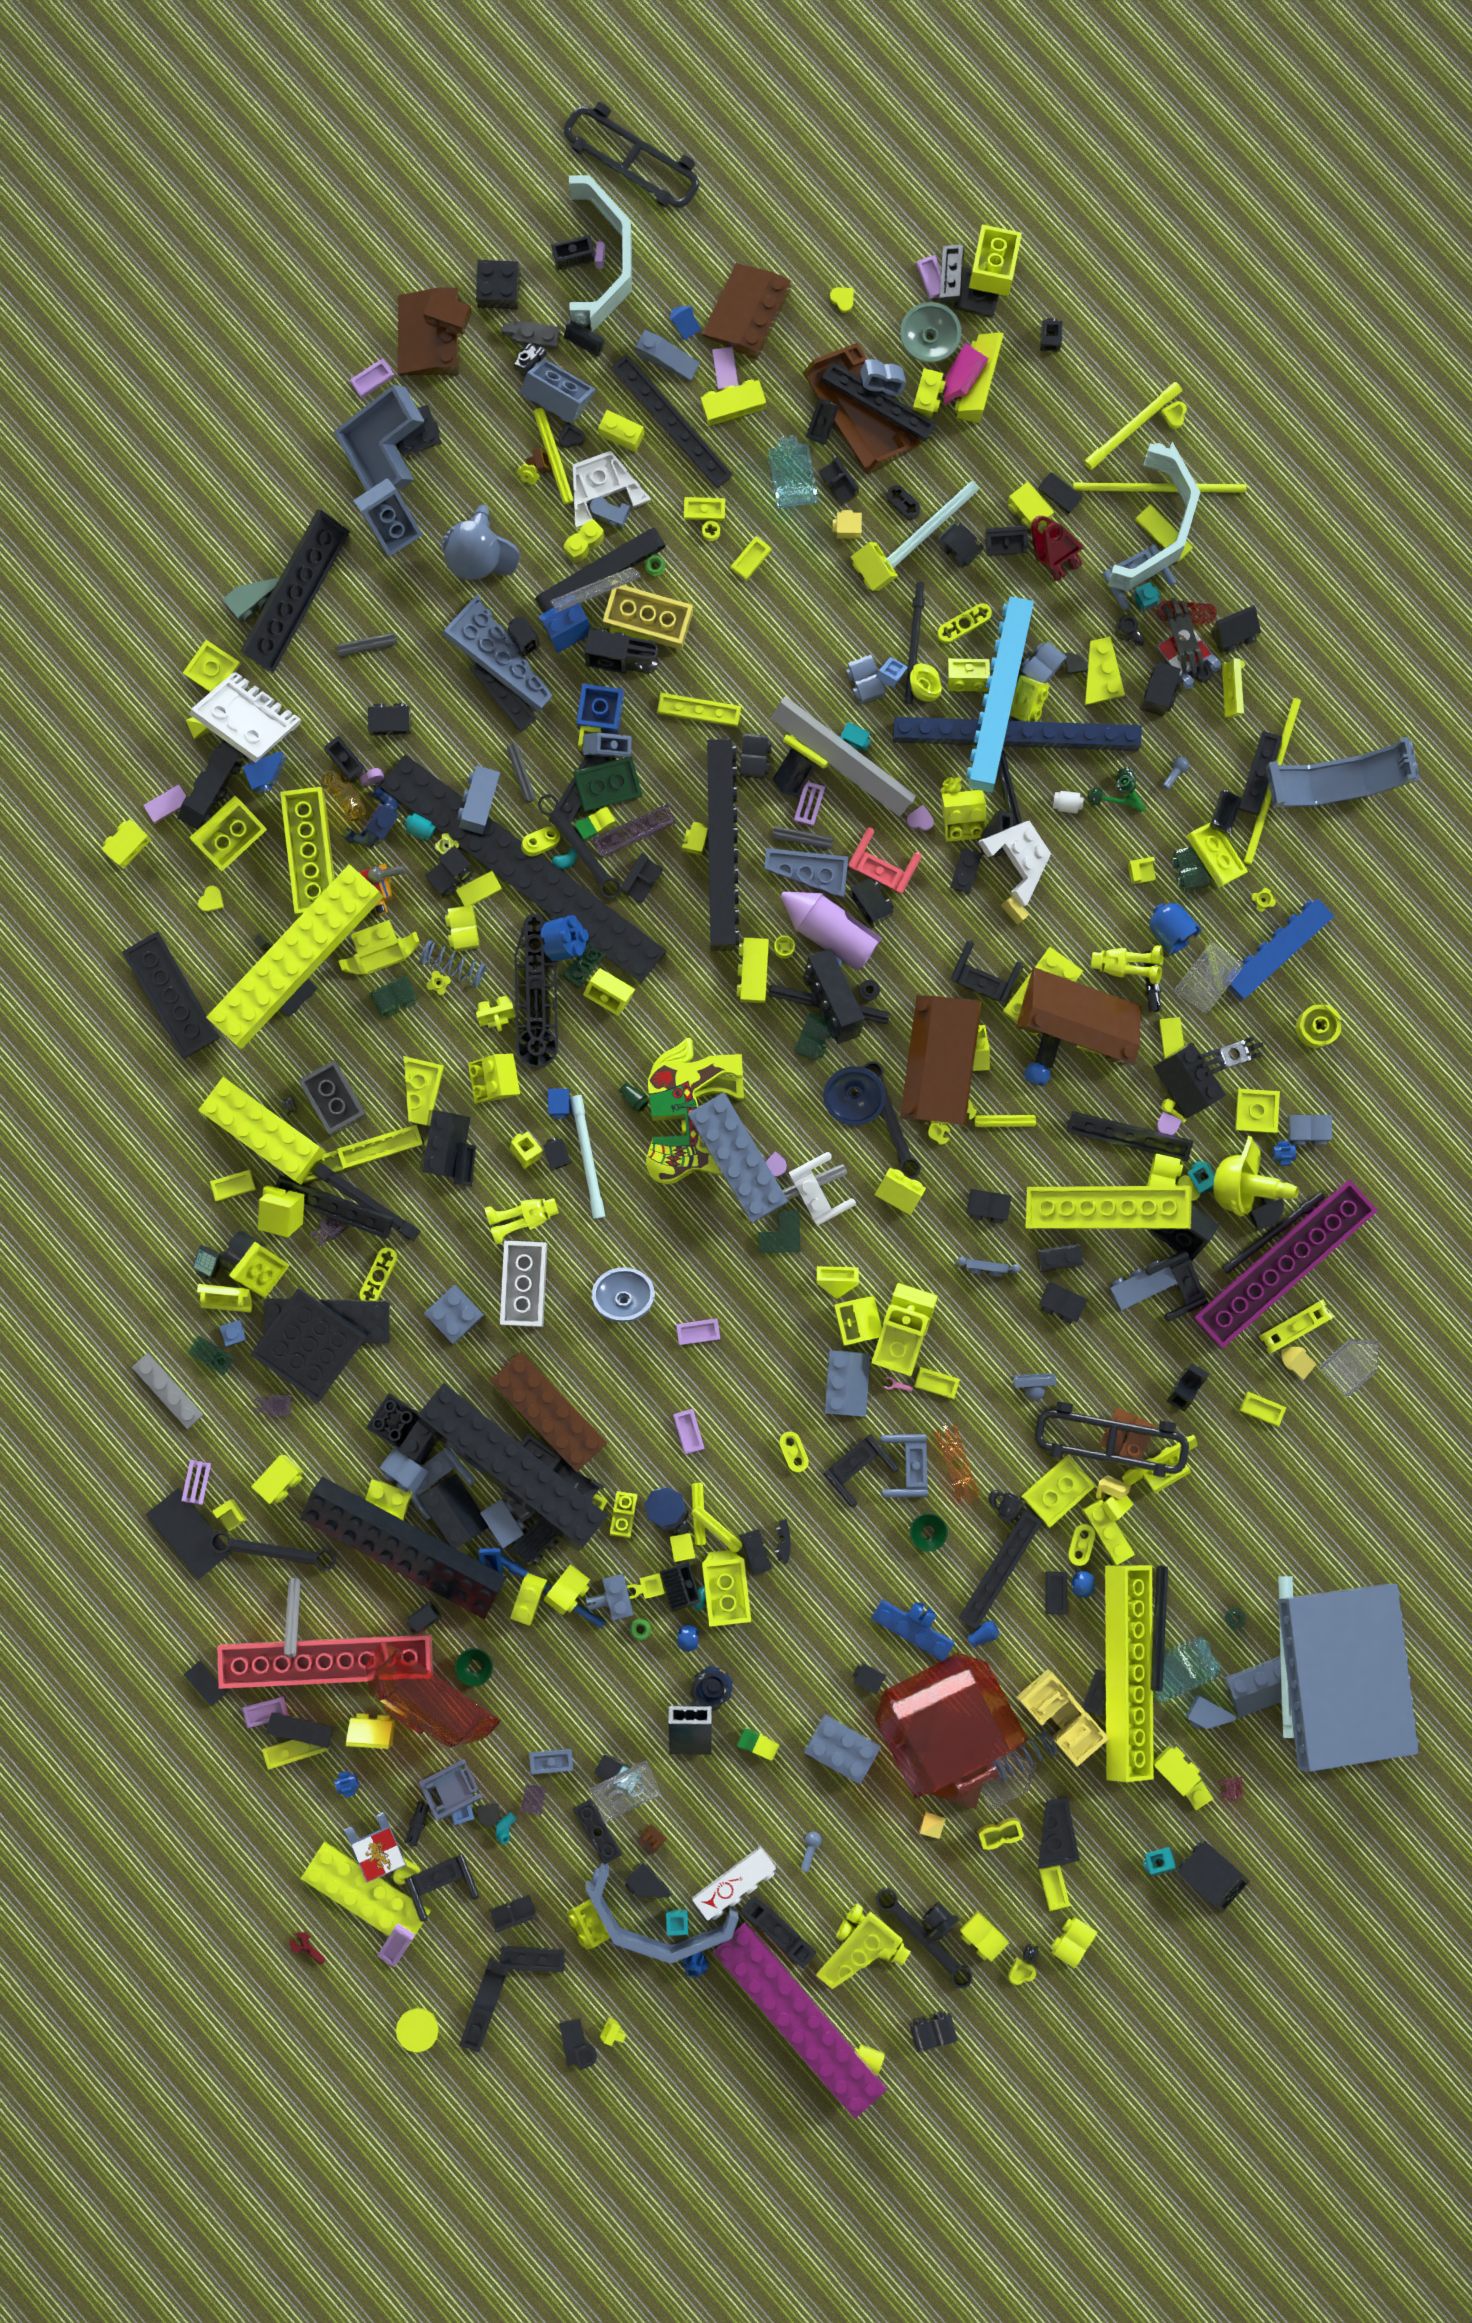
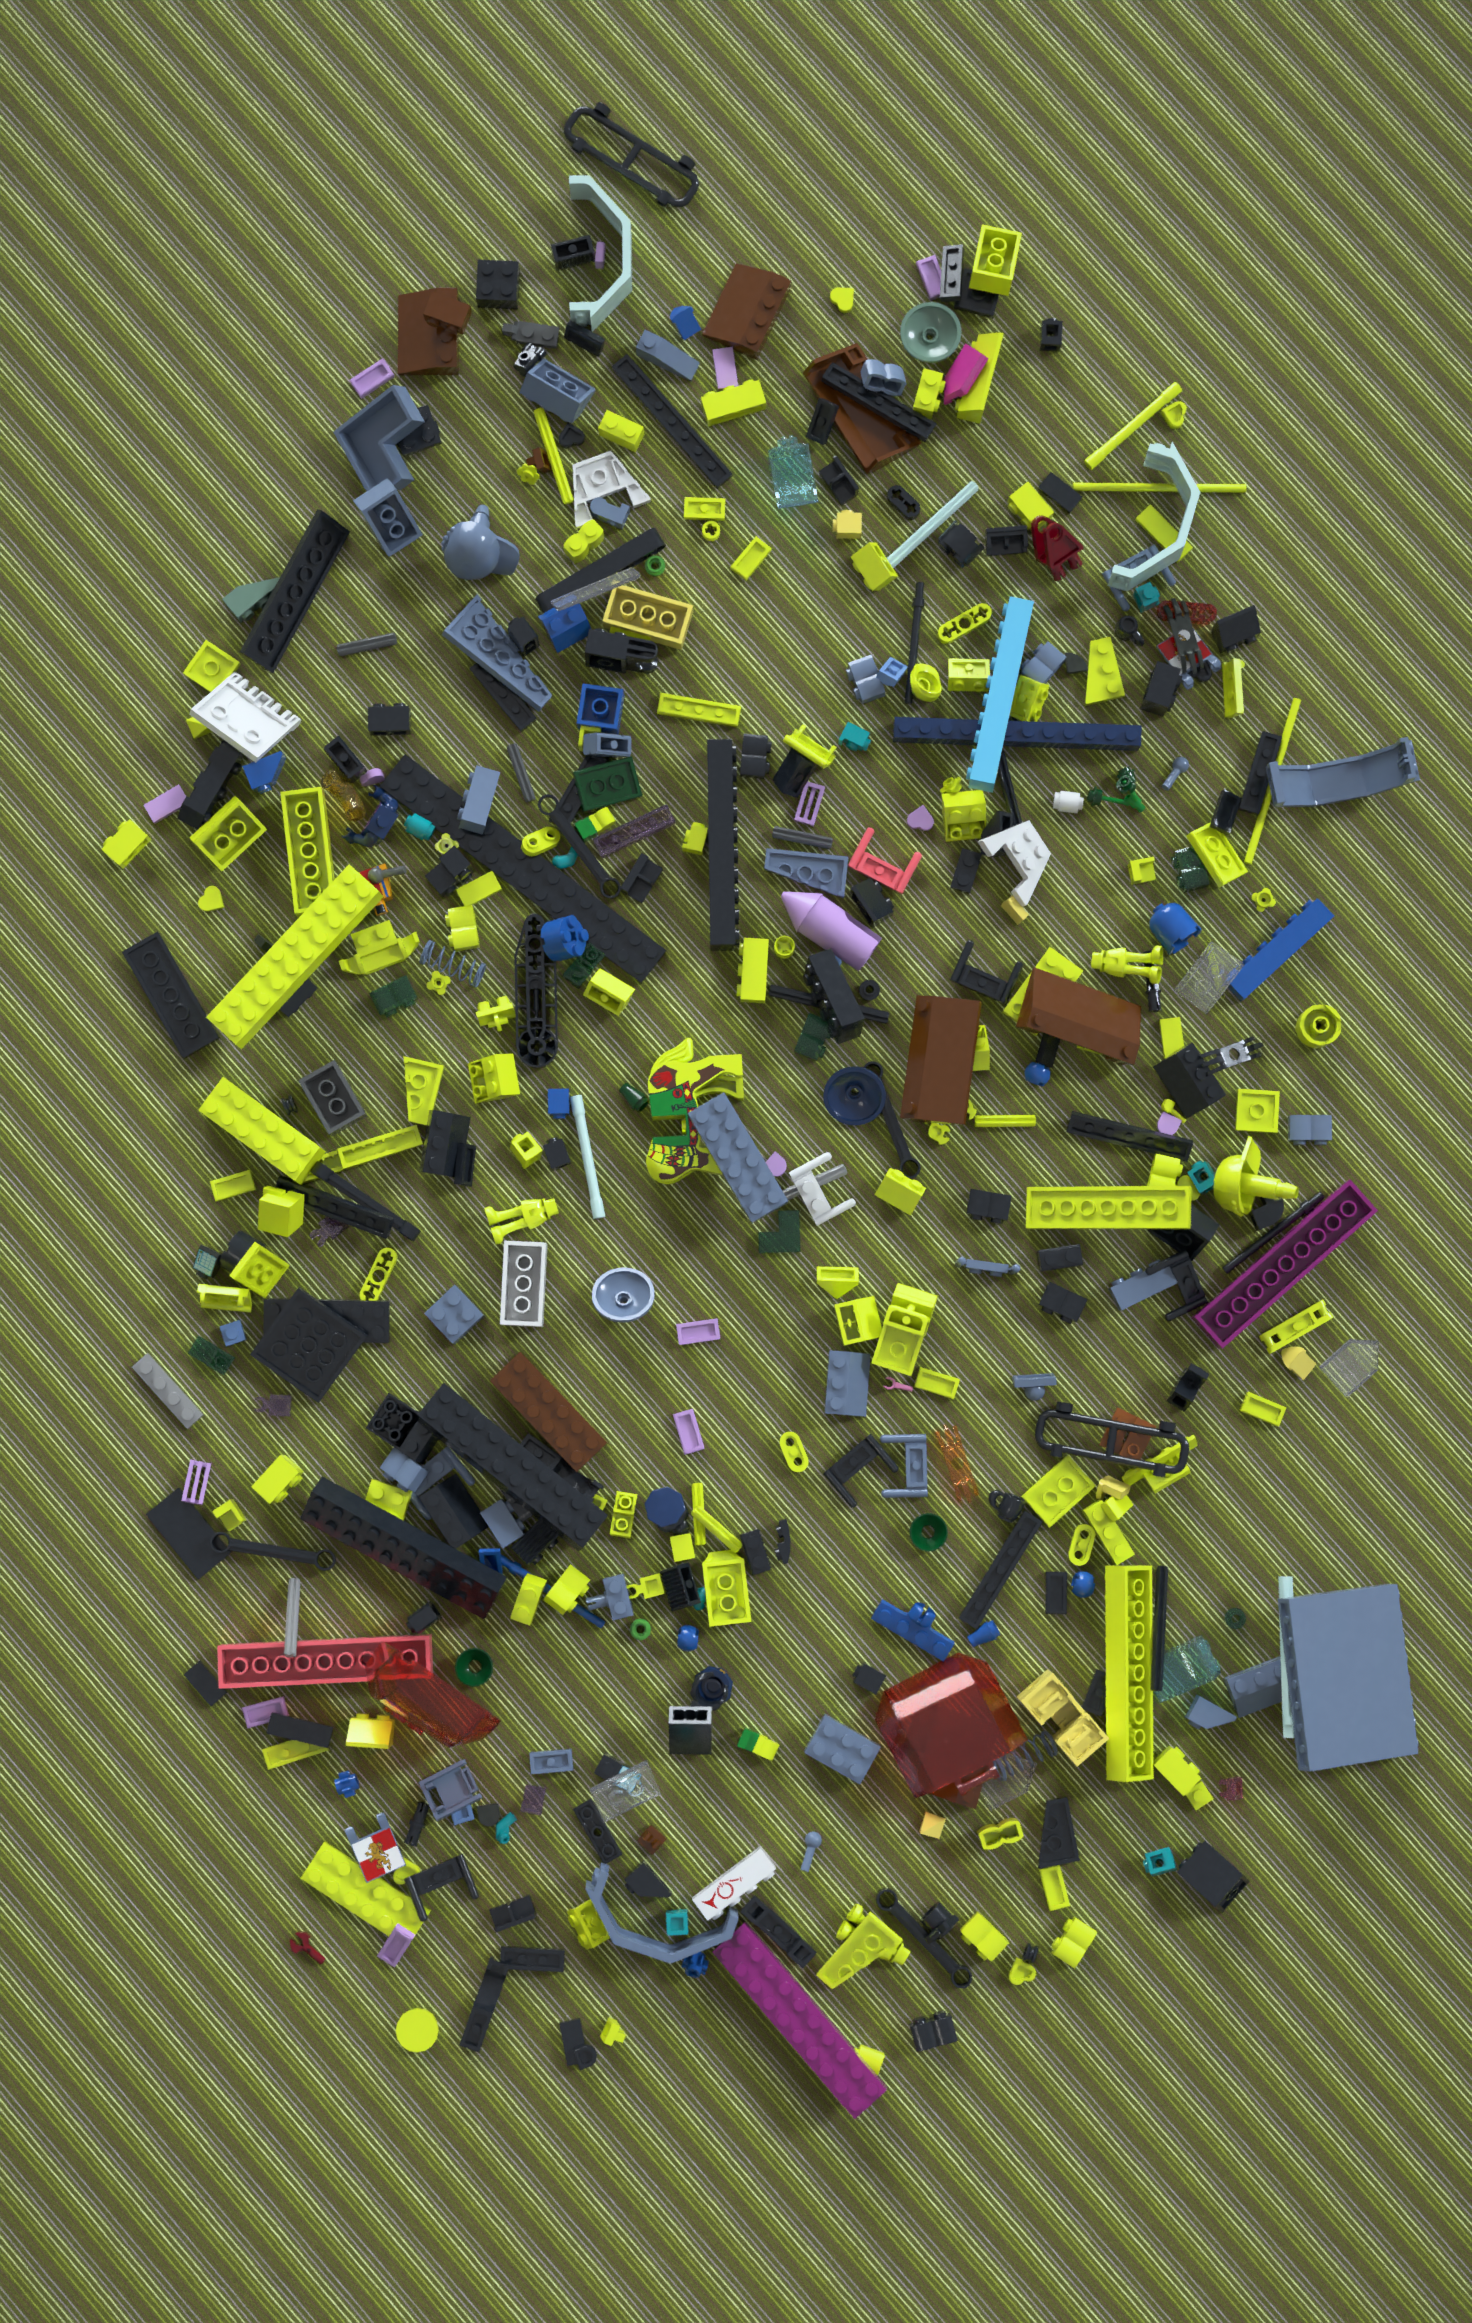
light grey tile [770,696,916,817] -> none
blue gear [1272,1141,1296,1166] -> none

